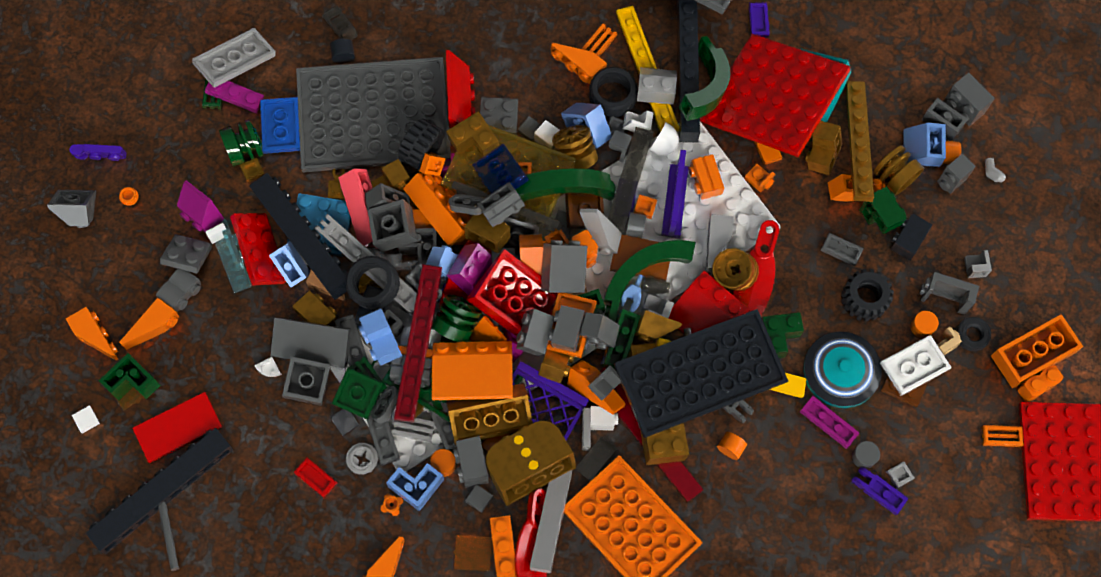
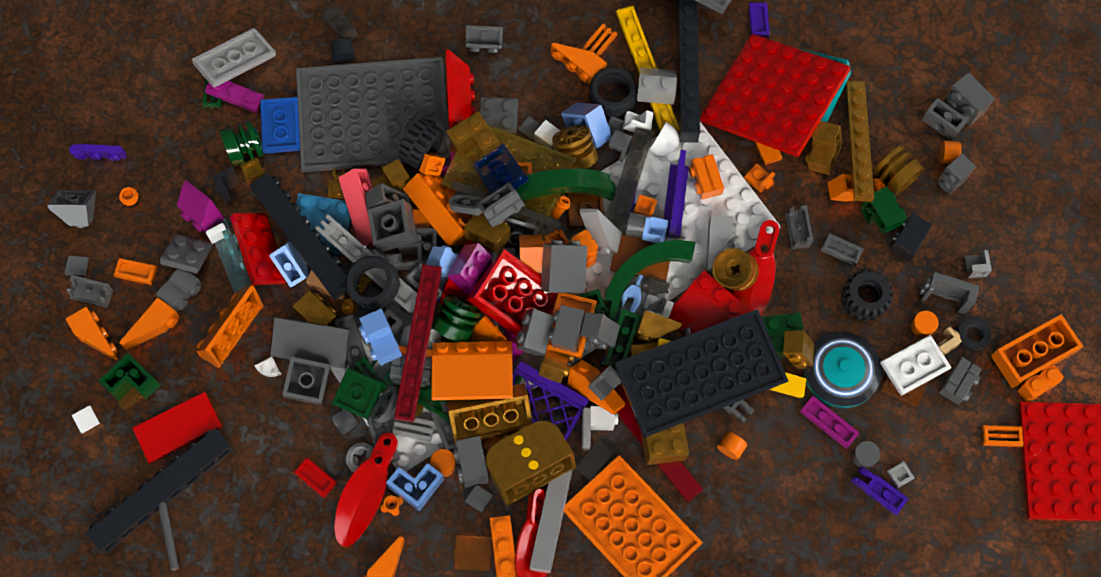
dark green arch [679,36,730,121] -> none
medium blue slope [903,123,946,167] -> none
light grey arm [985,158,1006,183] -> none
none -> dark grey tile [65,255,89,277]
none -> dark grey hinge [67,275,114,308]
none -> orange tile [113,258,157,285]
none -> orange slope [196,285,264,368]
none -> black panel [212,167,240,206]
none -> red plant [334,433,399,547]
none -> pearl gold piece [341,297,359,316]
none -> dark grey bracket [465,25,503,53]
none -> orange pin [549,196,570,220]
none -> light blue panel [642,216,668,243]
none -> pearl gold brick [783,330,814,369]
none -> dark grey hinge [785,205,813,249]
none -> dark grey brick [939,357,982,405]

